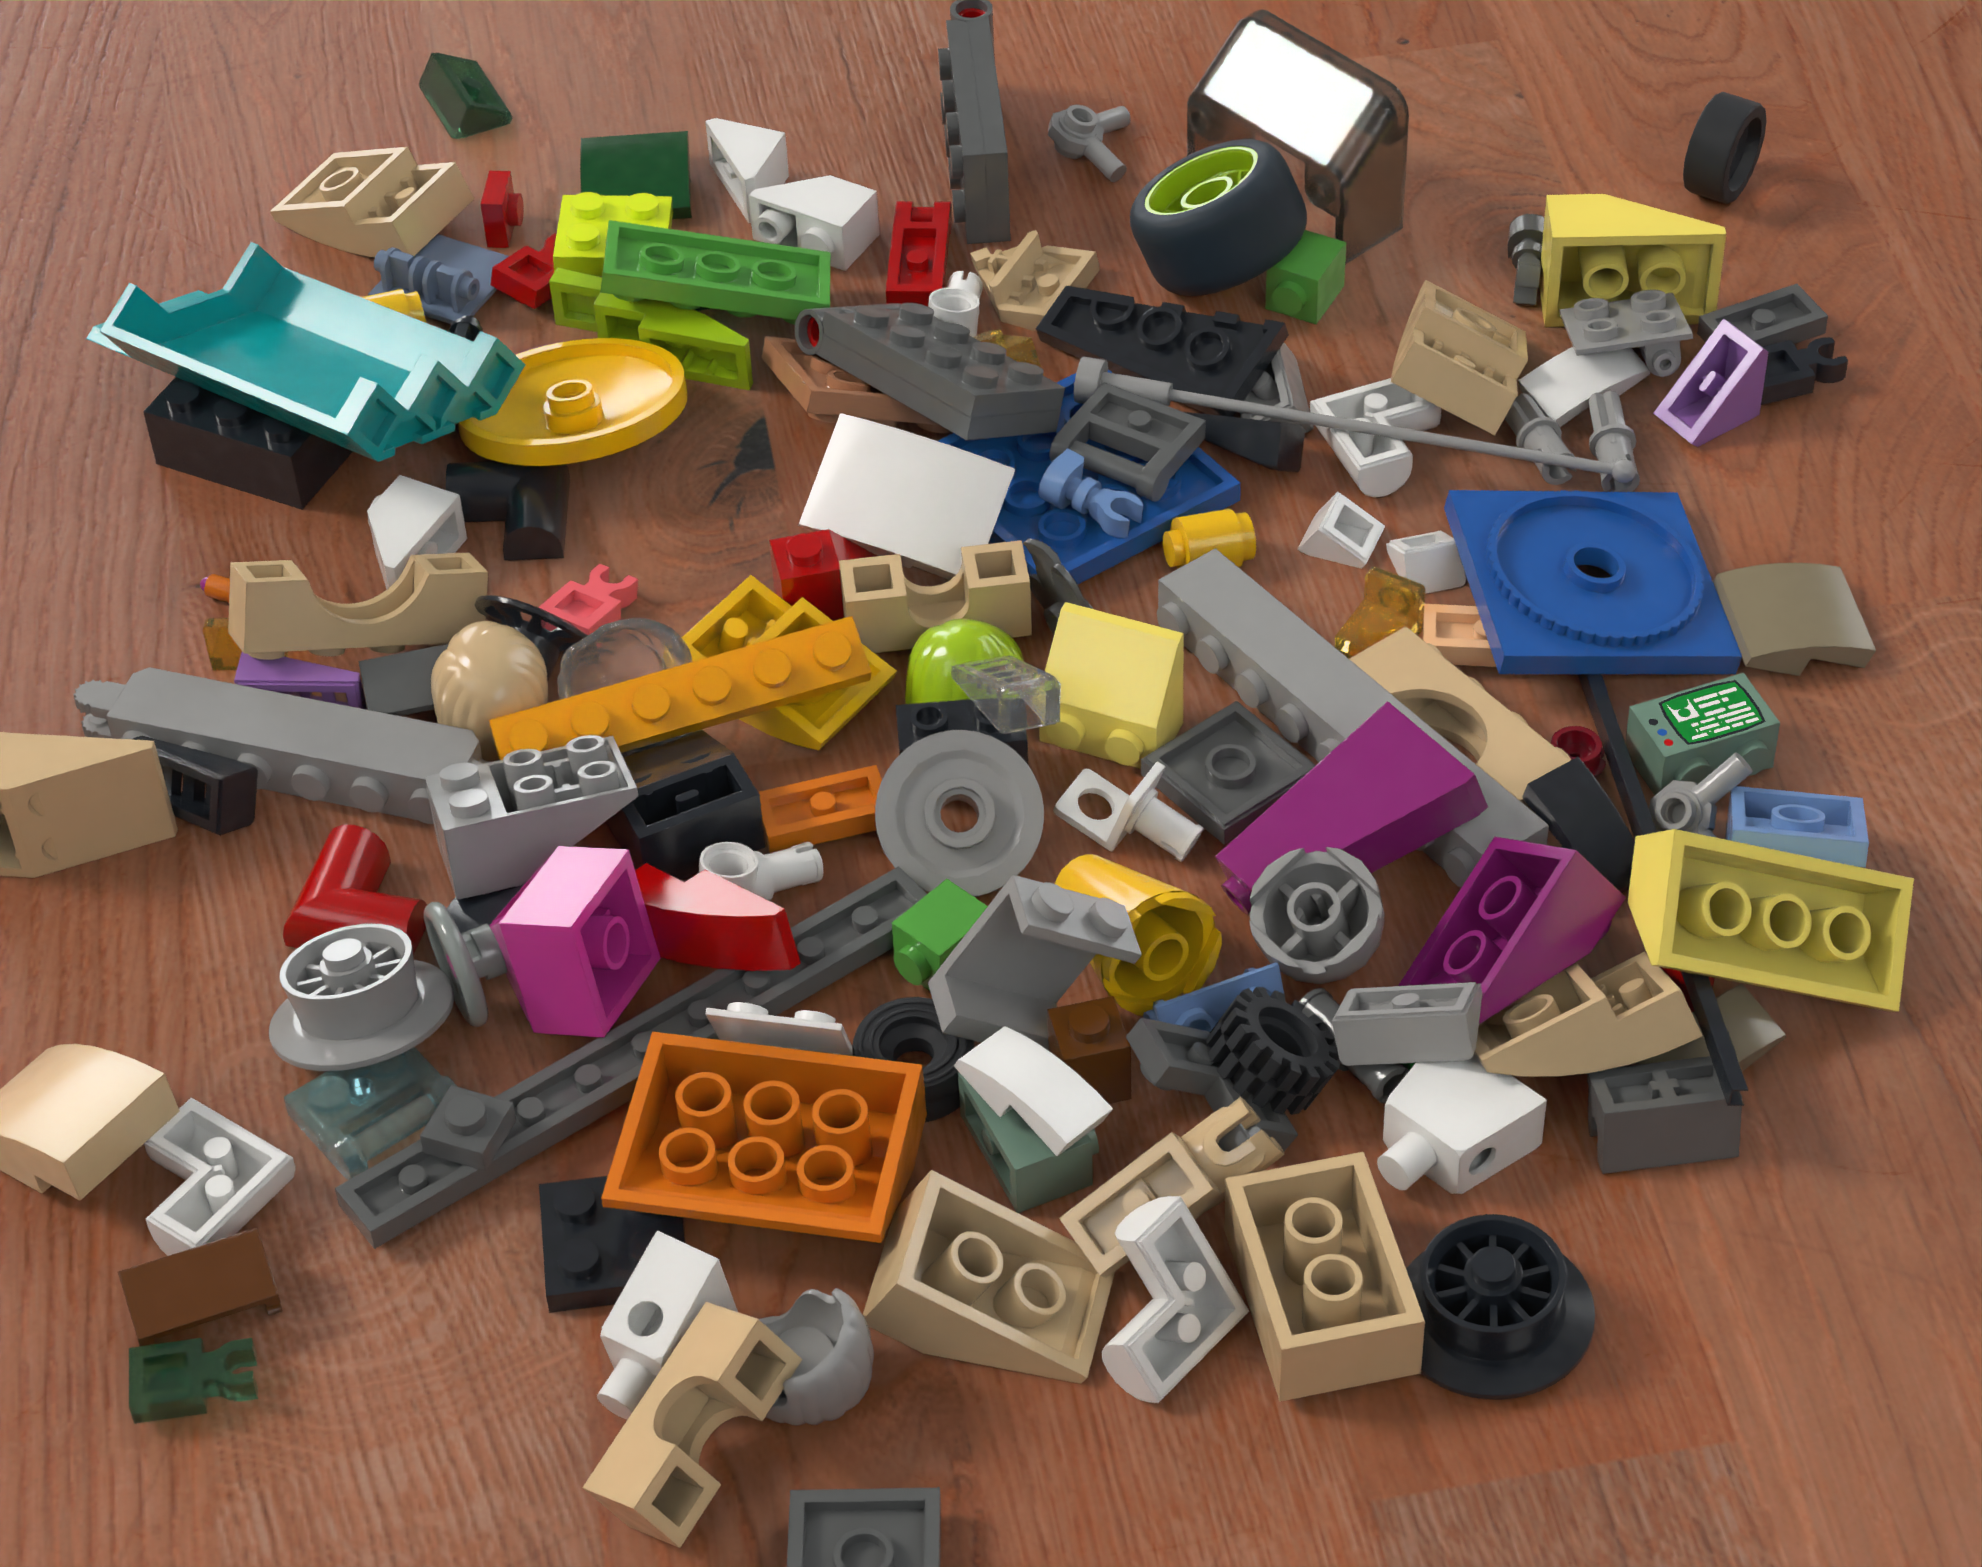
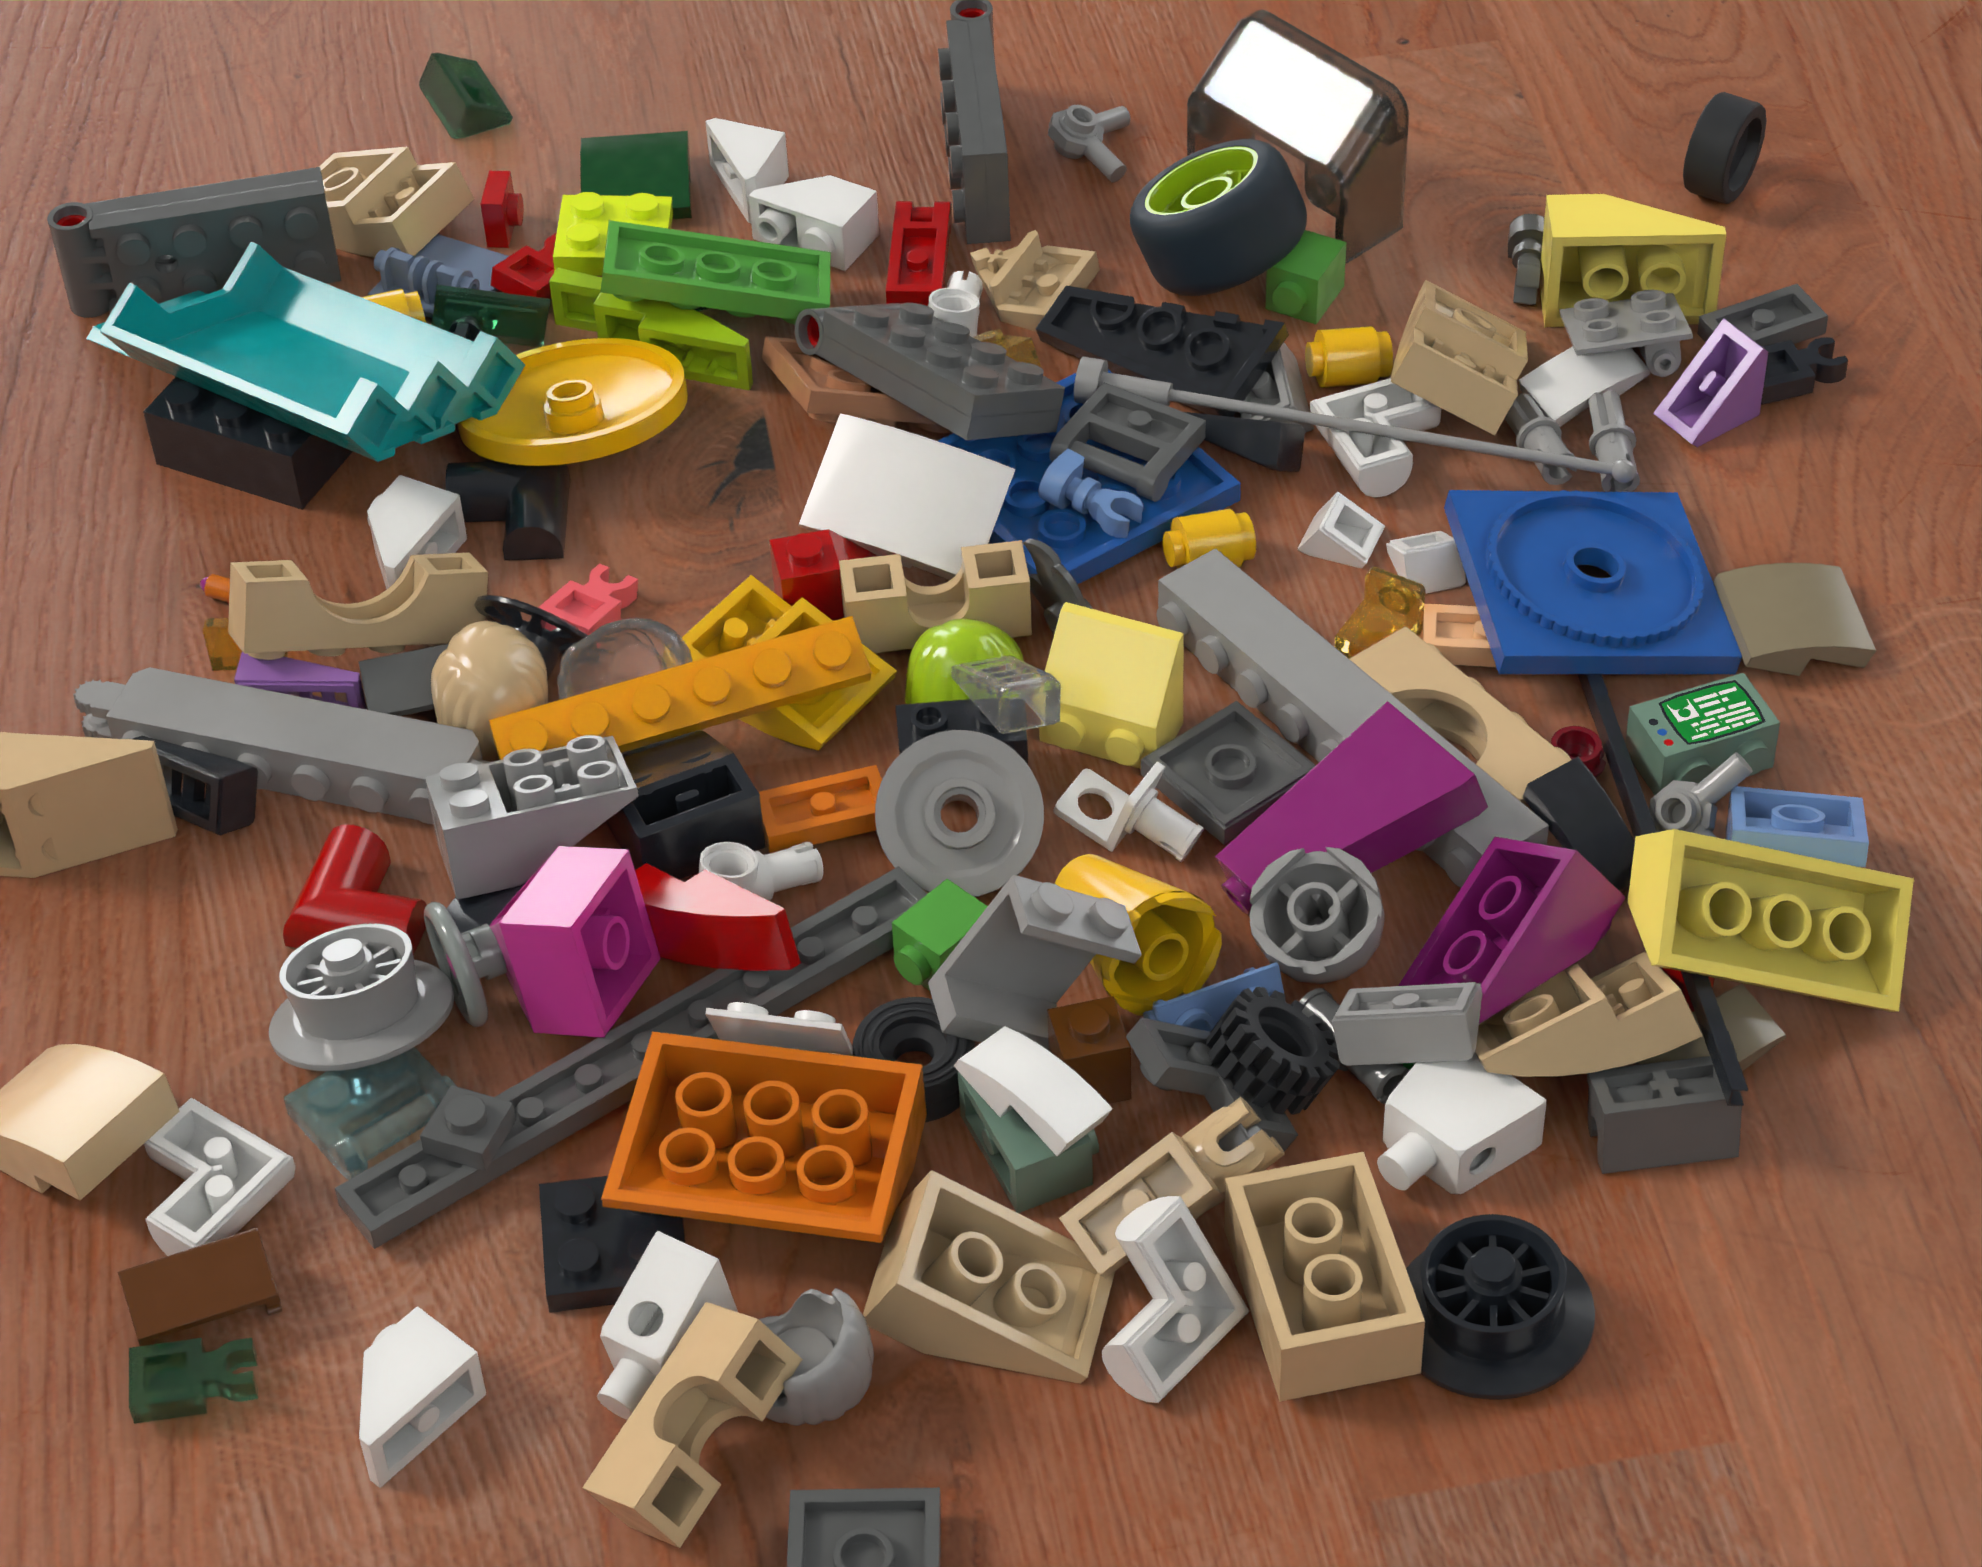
none -> dark grey hinge [47,167,341,318]
none -> white slope [359,1306,486,1488]
none -> clear green slope [431,285,550,347]
none -> yellow brick [1305,326,1393,387]

